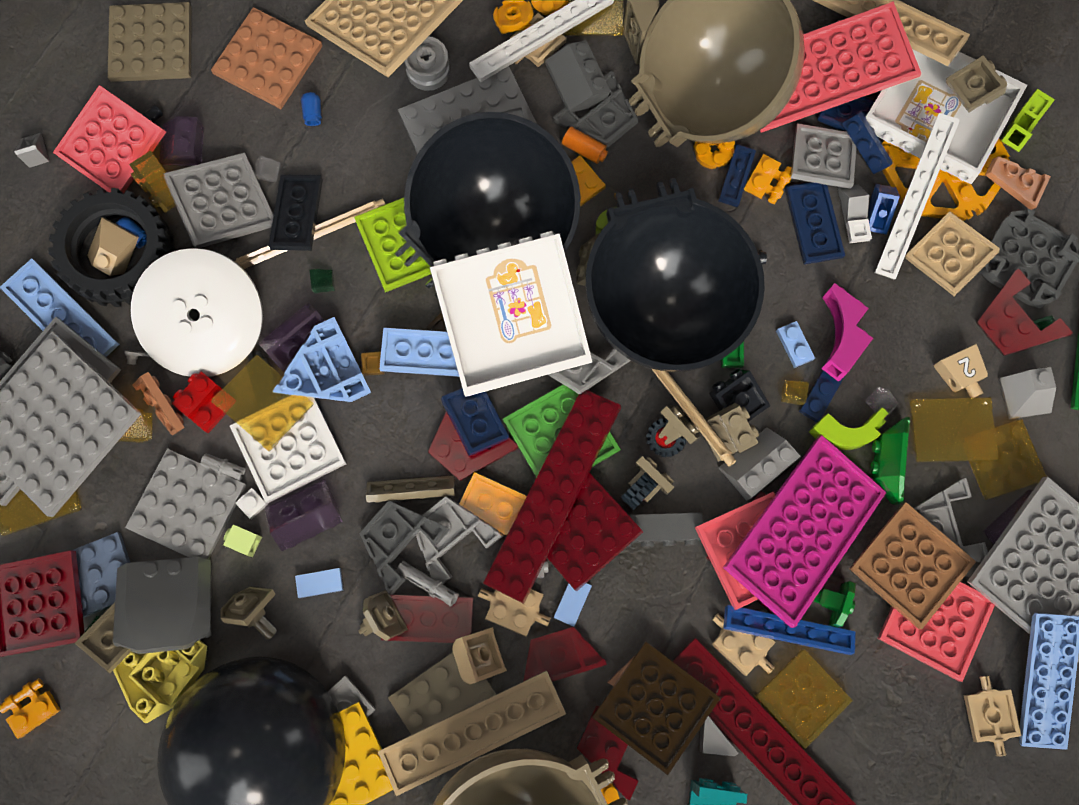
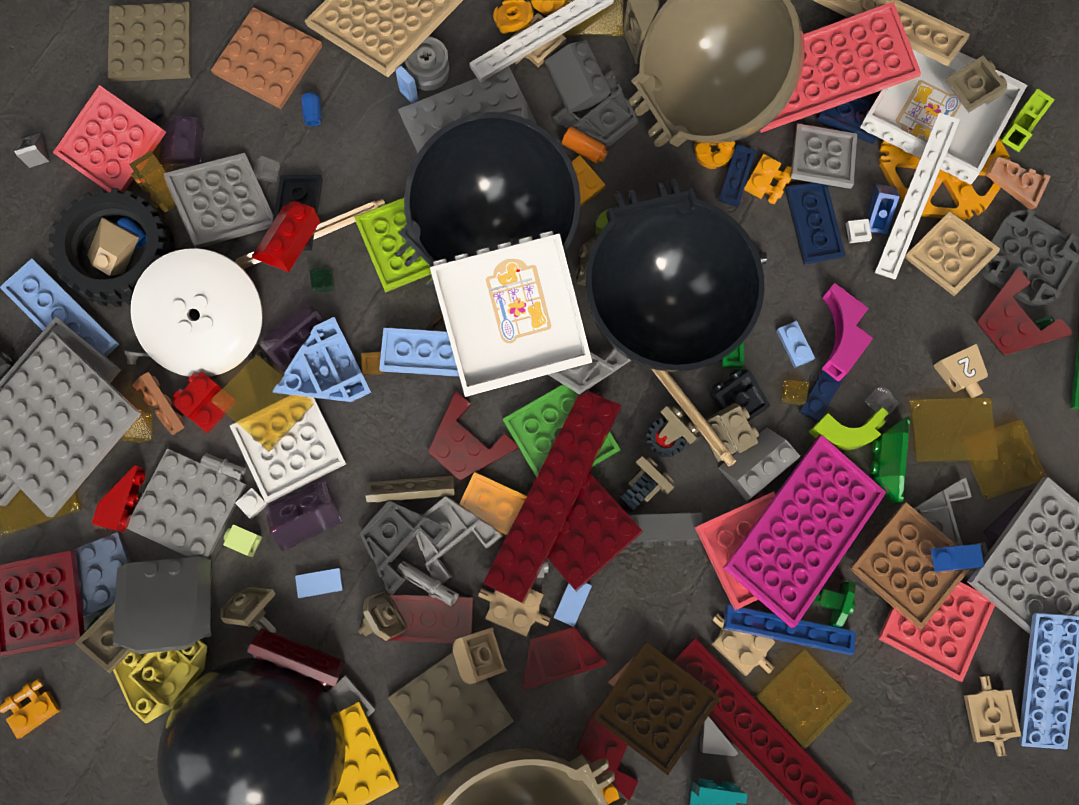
tan plate [378,671,566,796] -> none
dark blue plate [441,388,509,456] -> none
light grey slope [838,184,869,224] -> none
dark blue plate [842,111,893,174] -> none
light grey slope [999,367,1056,420] -> none
none -> red slope [91,465,145,533]
none -> dark red plate [247,628,345,687]
none -> red slope [252,201,320,272]
none -> light blue tile [396,66,418,103]
none -> blue slope [931,544,984,572]

